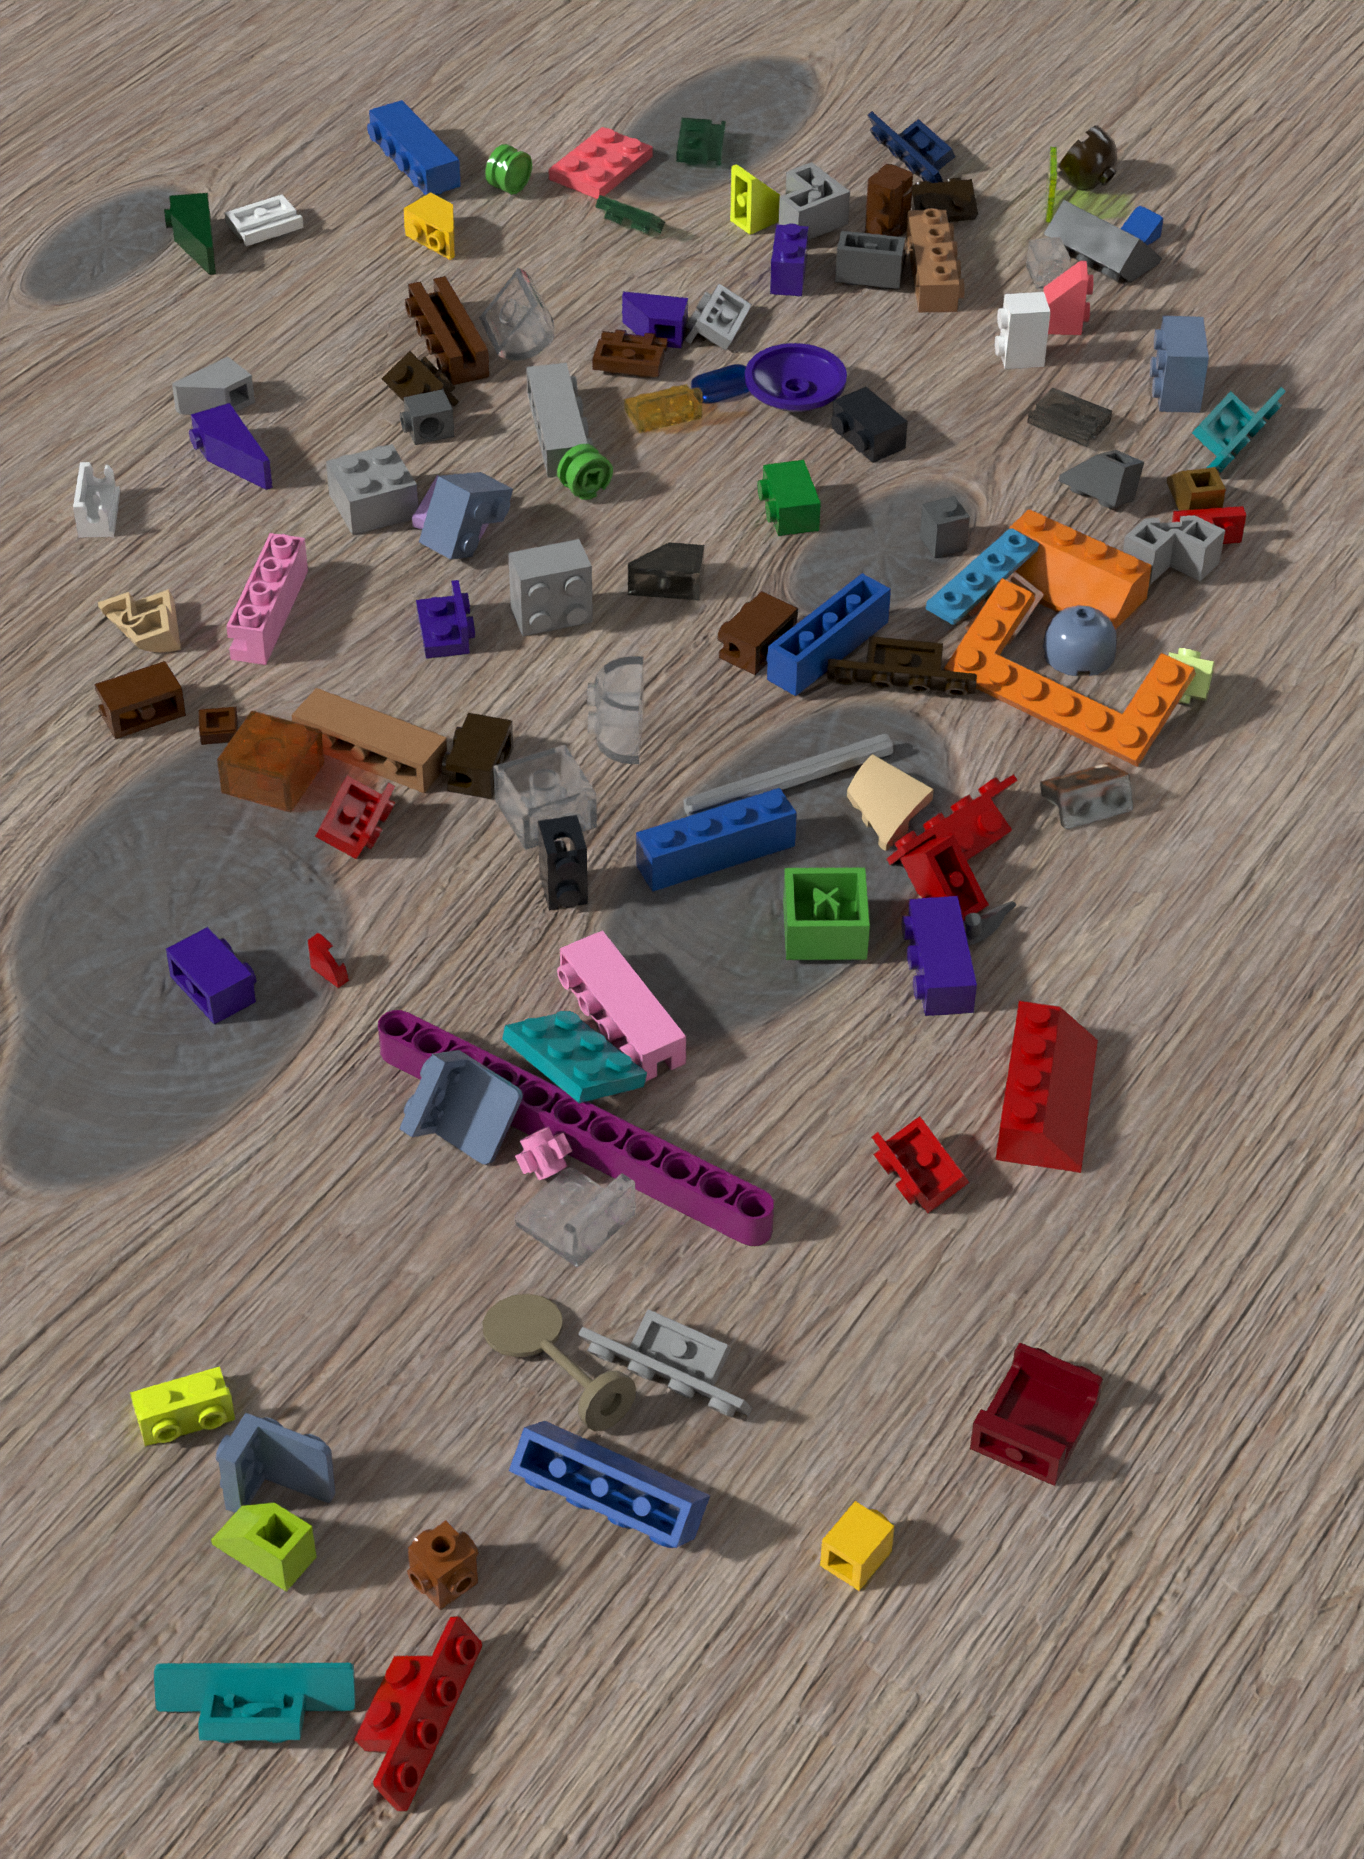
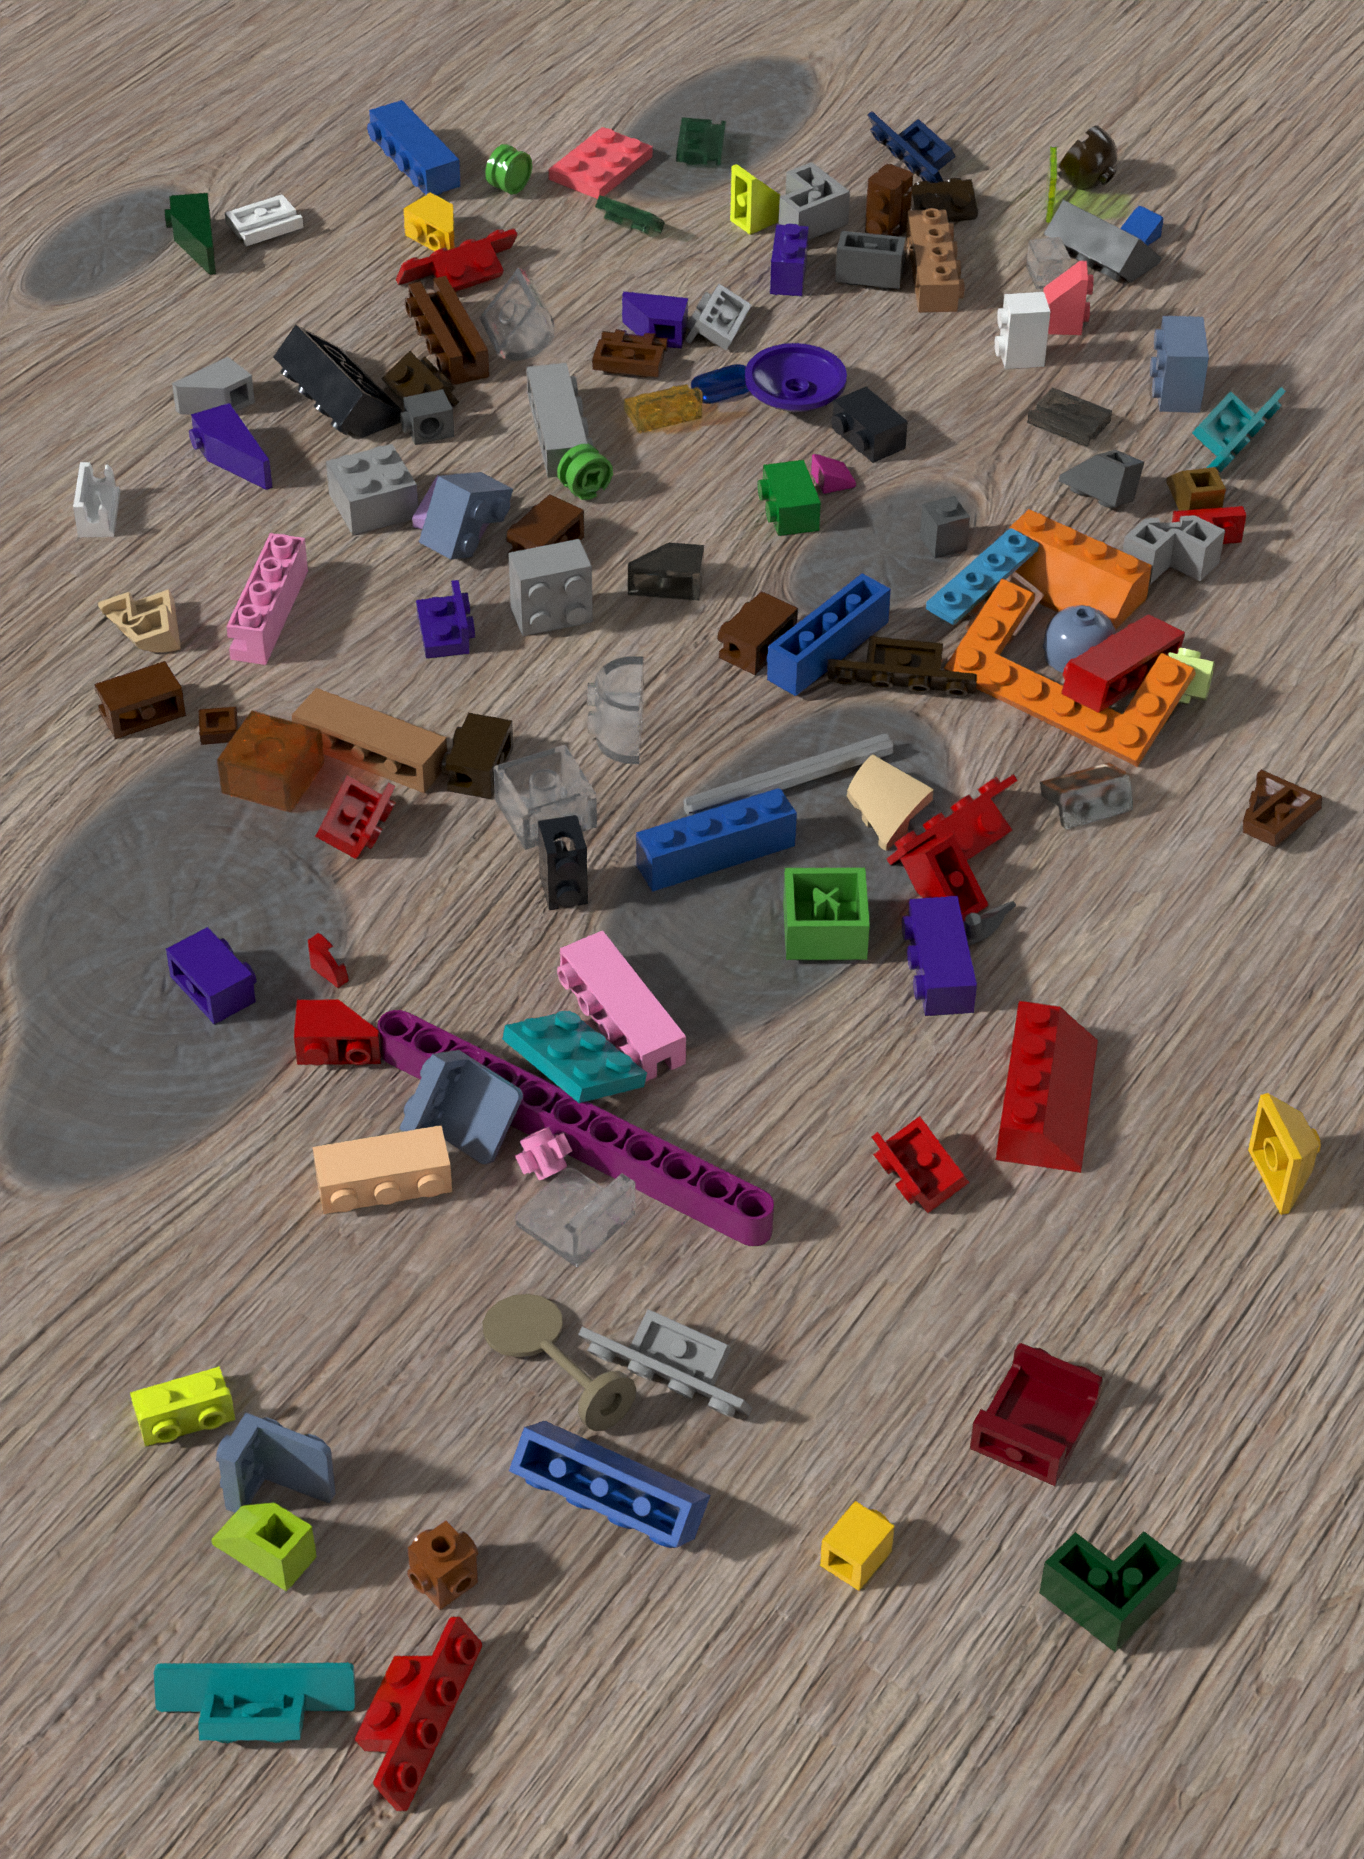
none -> black slope [273,325,404,438]
none -> red slope [294,999,381,1066]
none -> light nougat brick [313,1125,452,1214]
none -> red bracket [396,228,518,292]
none -> reddish brown brick [506,494,585,559]
none -> dark pink slope [811,454,856,494]
none -> dark green brick [1039,1531,1182,1652]
none -> red brick [1061,614,1185,713]
none -> reddish brown wing [1243,769,1322,847]
none -> yellow slope [1248,1093,1321,1215]

